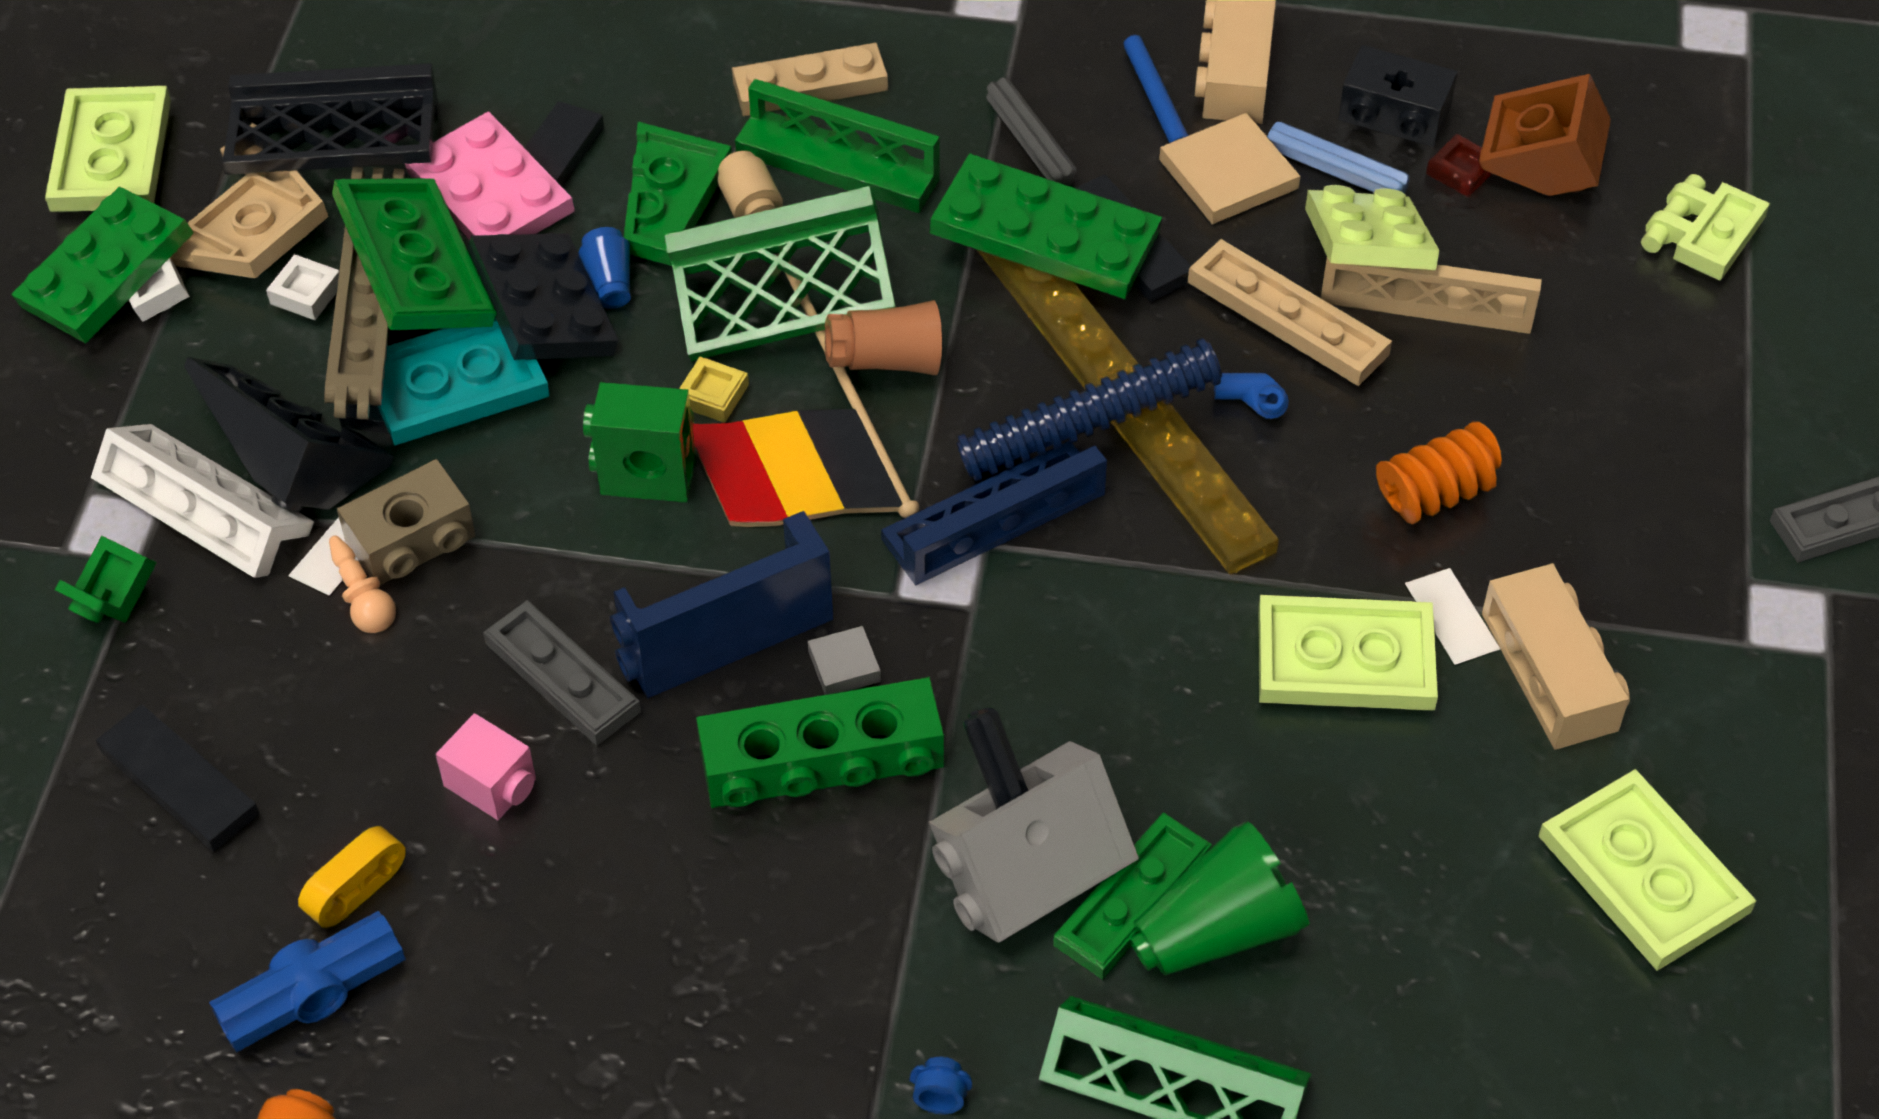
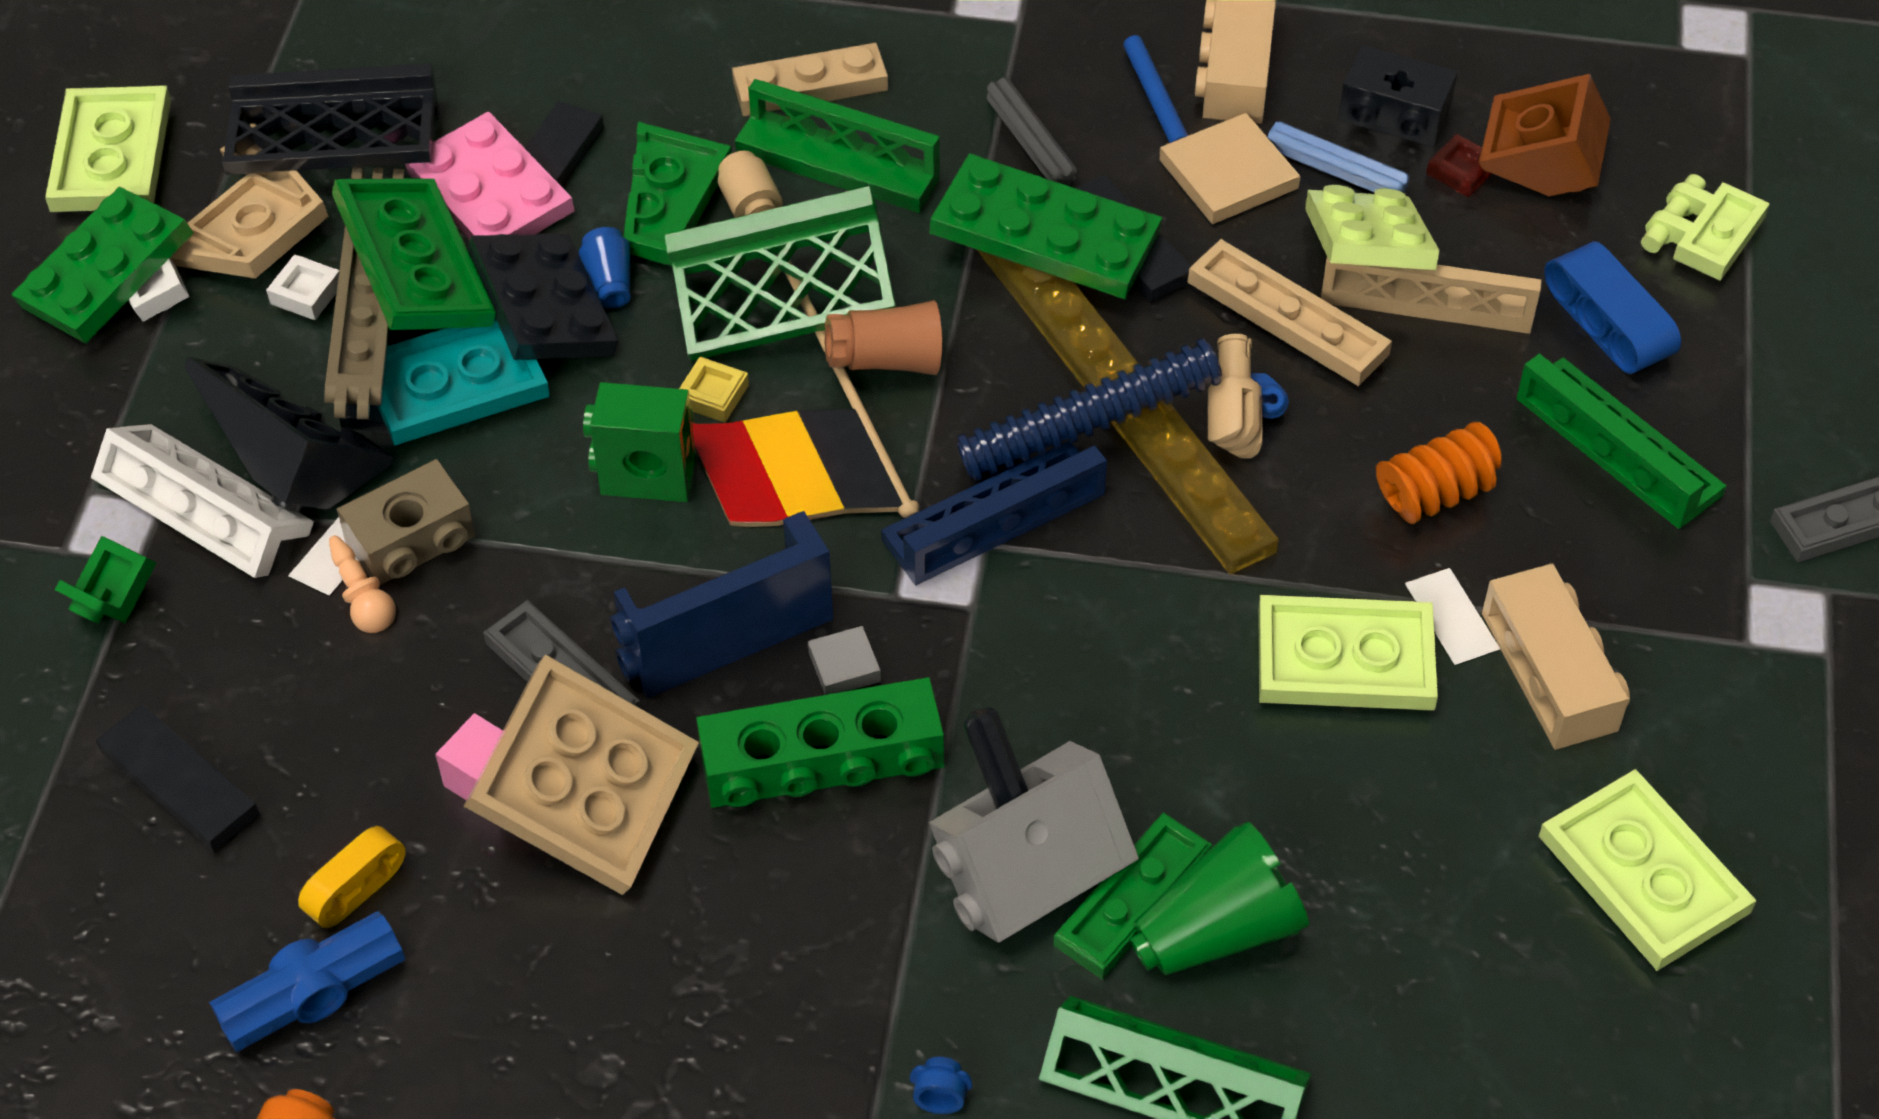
none -> tan plate [464,654,699,895]
none -> tan arm [1208,334,1262,458]
none -> green fence [1516,353,1727,529]
none -> blue beam [1544,241,1681,374]

